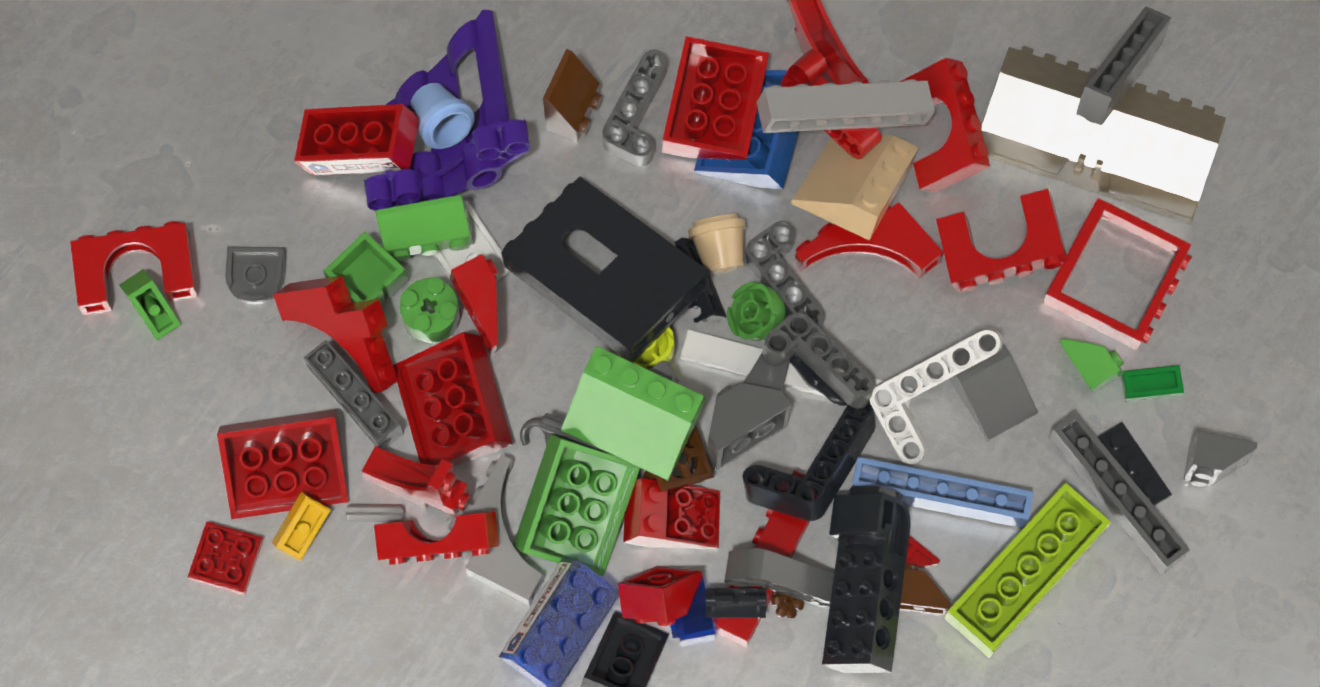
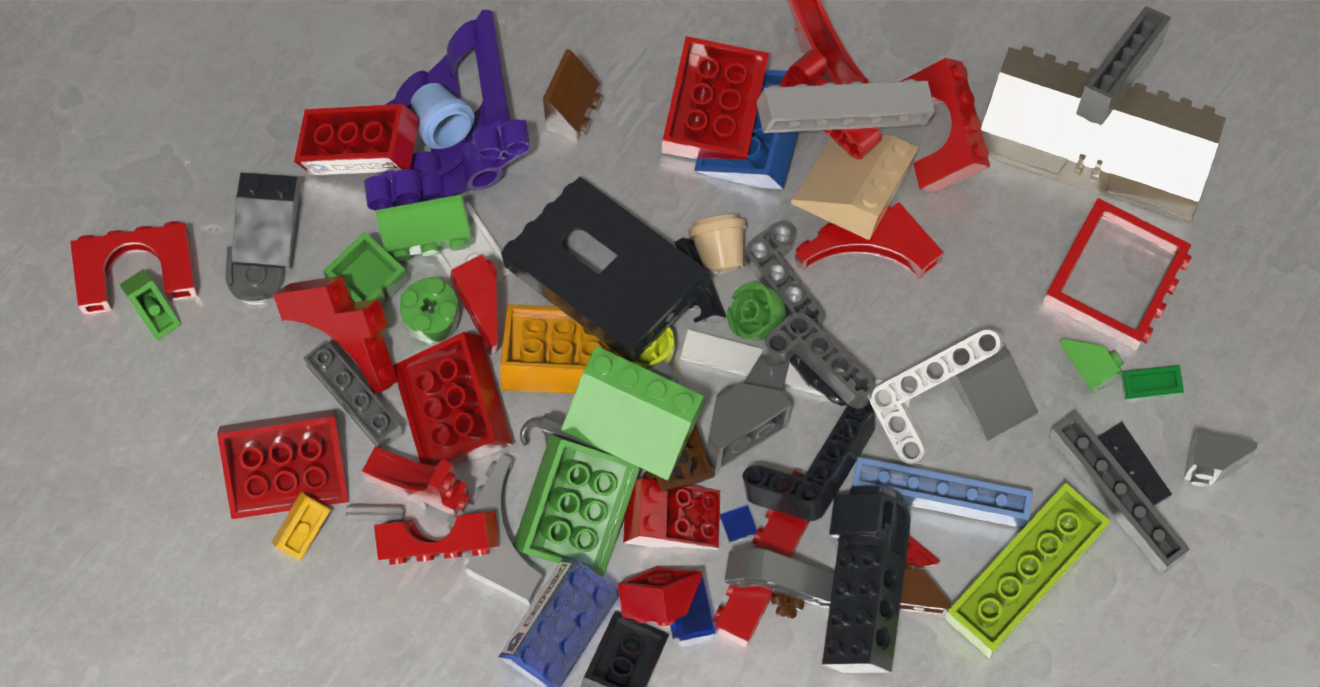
red tile [188,521,264,595] -> none
dark grey beam [602,49,667,166] -> none
black hinge [705,588,766,618] -> none
red arch [936,188,1068,292] -> none
none -> slope [231,172,301,269]
none -> light orange slope [500,304,619,394]
none -> clear blue tile [720,505,757,544]

